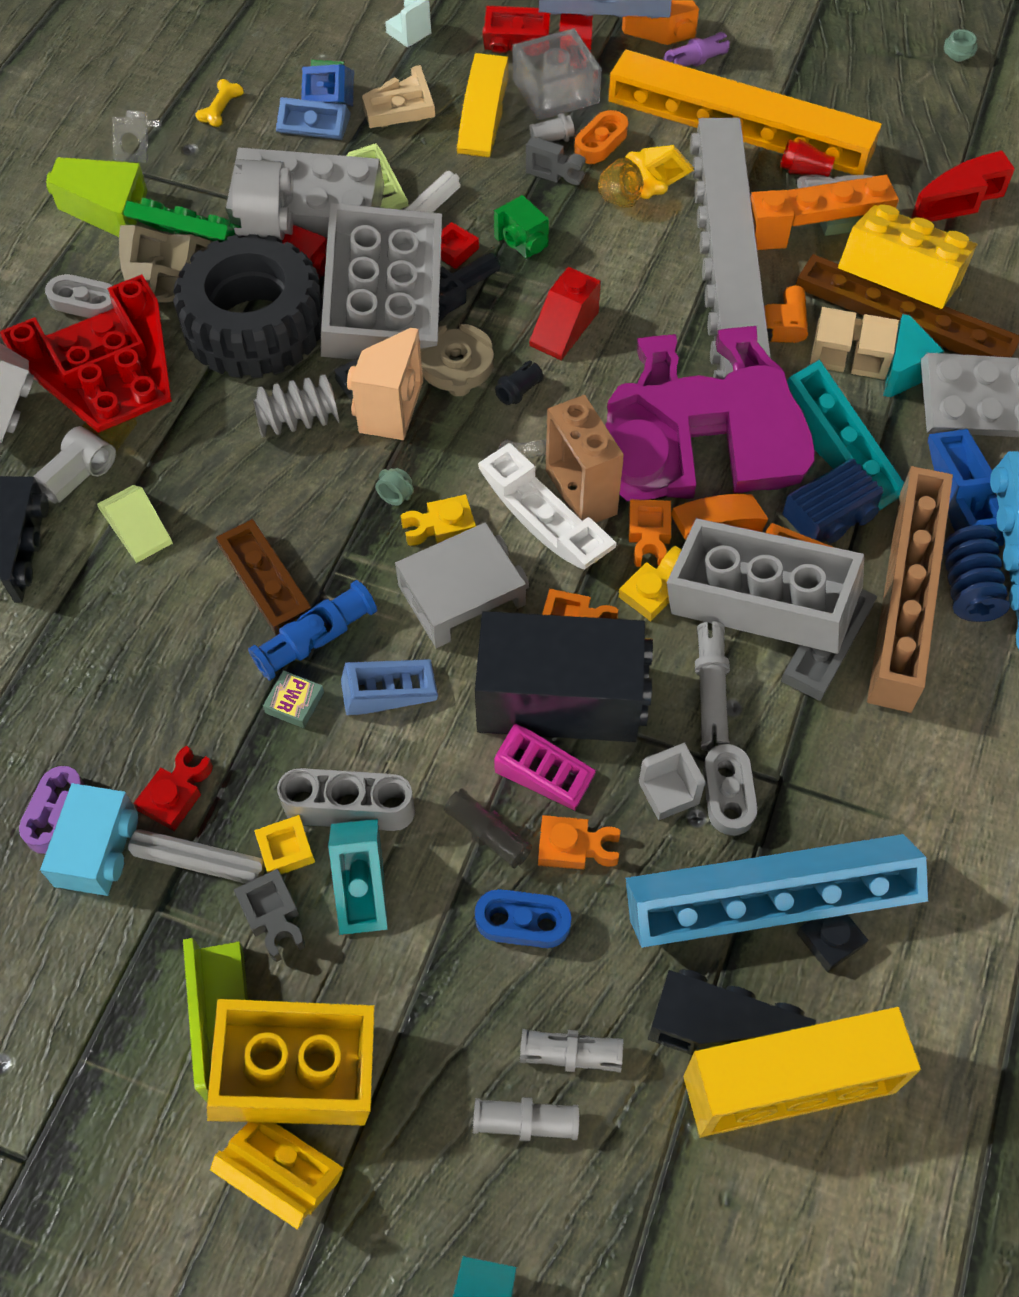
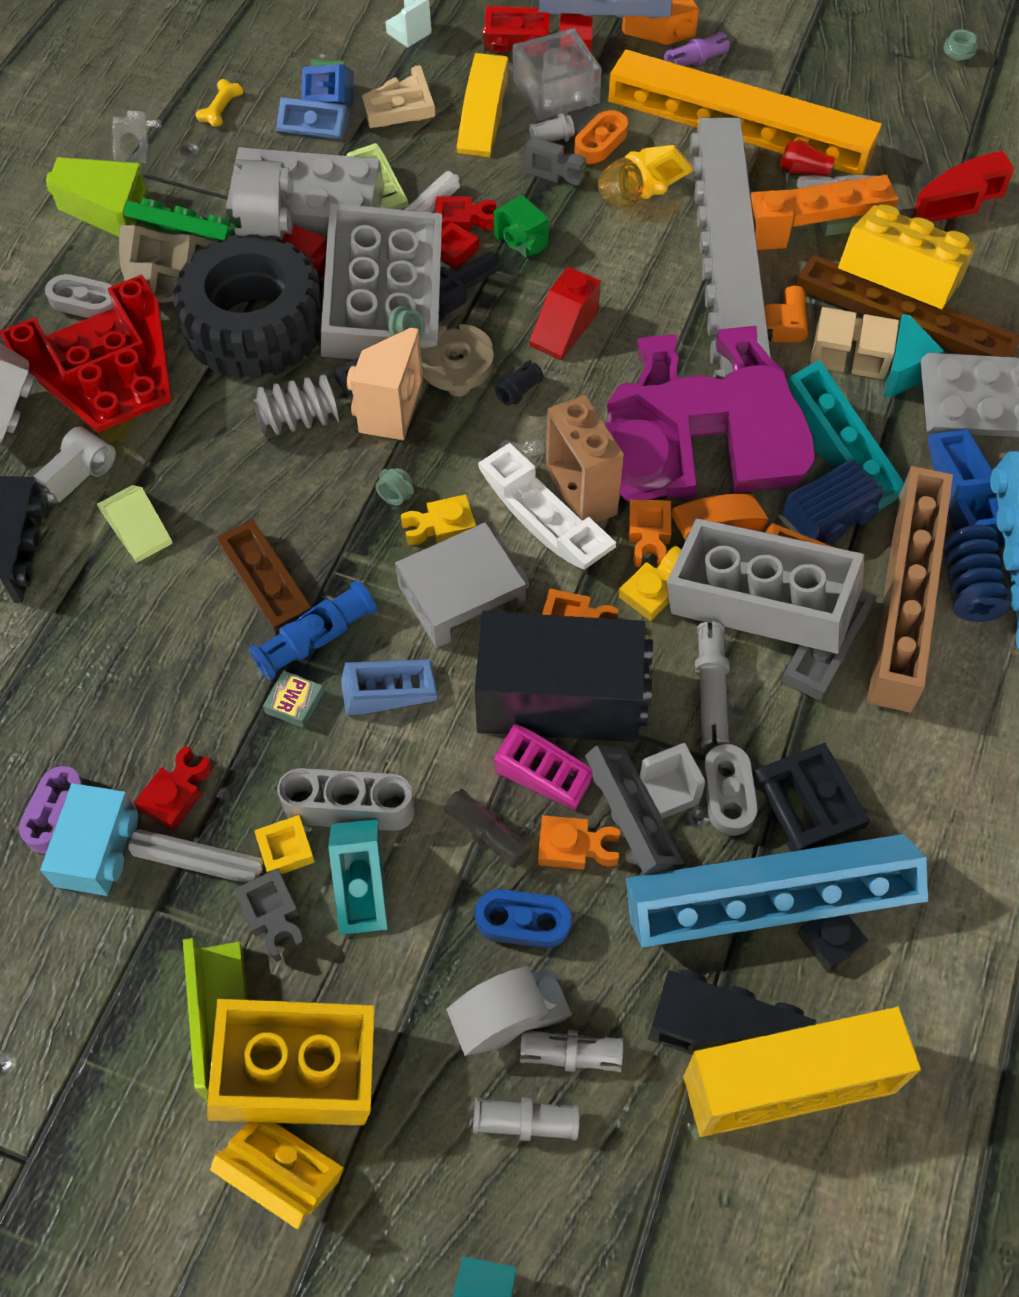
none -> sand green plate [388,306,425,340]
none -> red plate [435,196,496,233]
none -> light grey brick [446,966,572,1056]
none -> dark grey plate [585,745,685,874]
none -> black plate [752,743,870,852]

